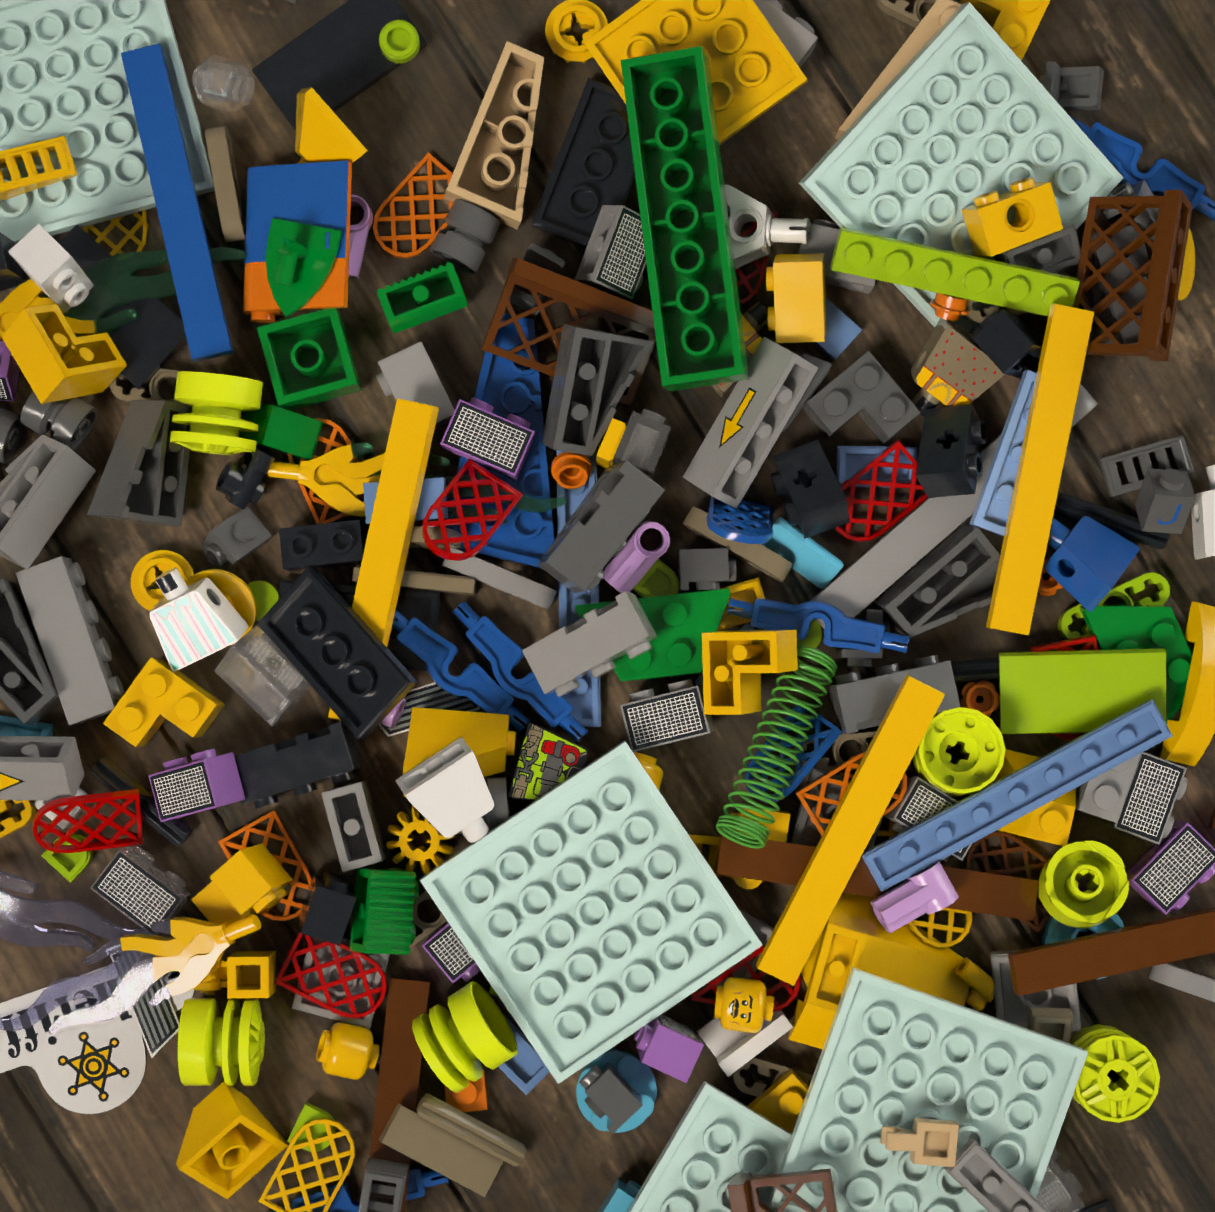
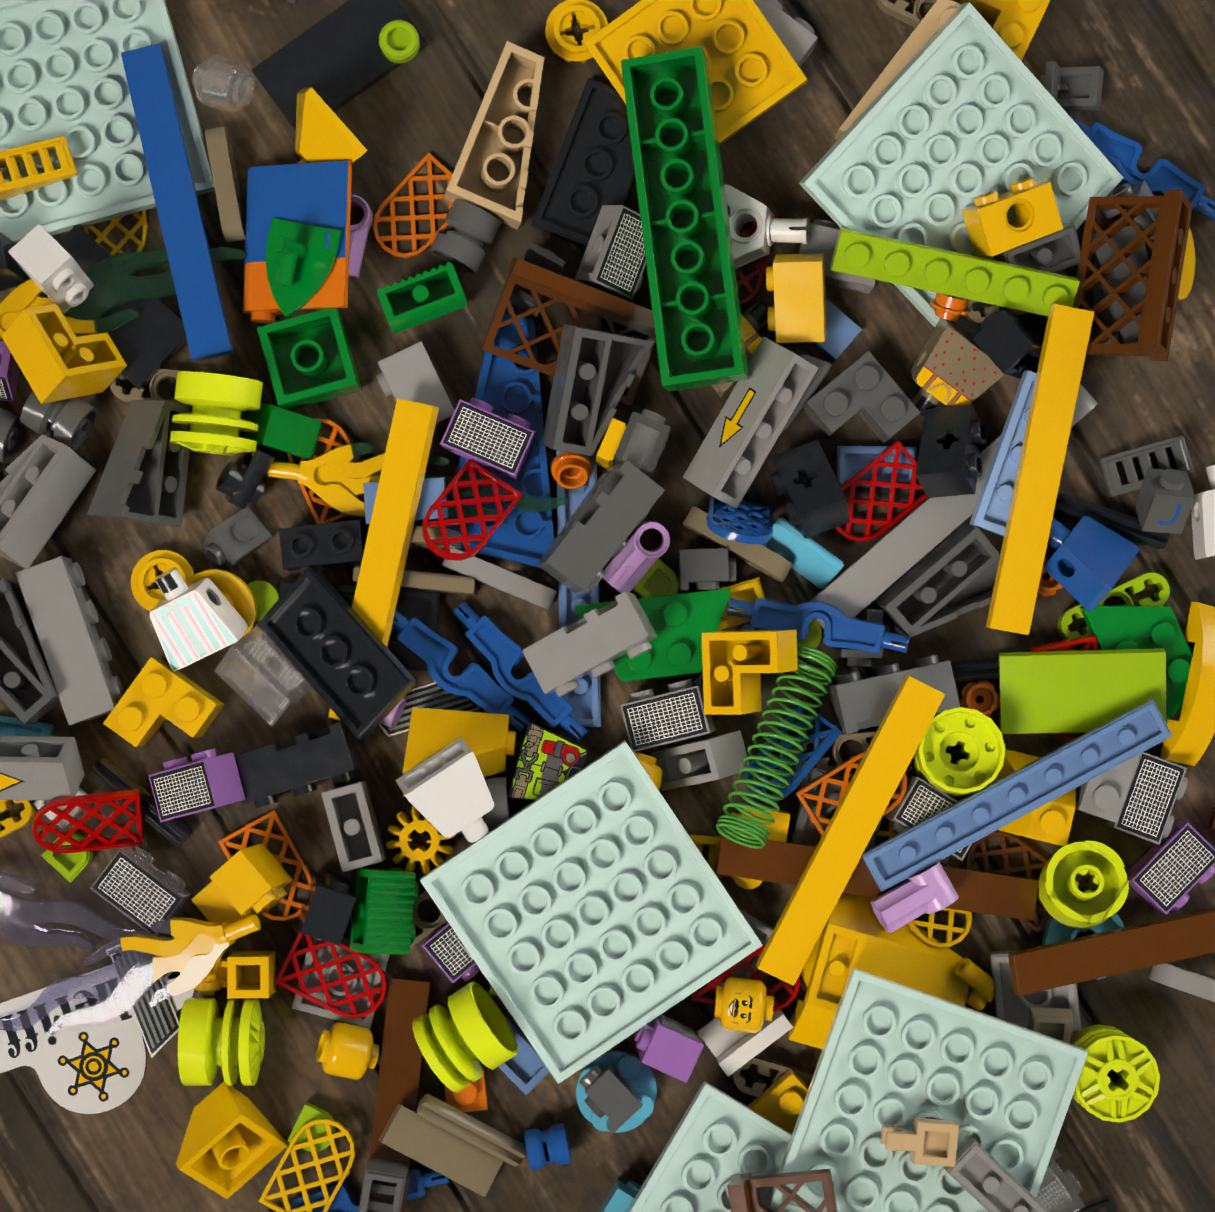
none -> blue wheel [524,1122,572,1171]
none -> light grey slope [652,730,750,791]

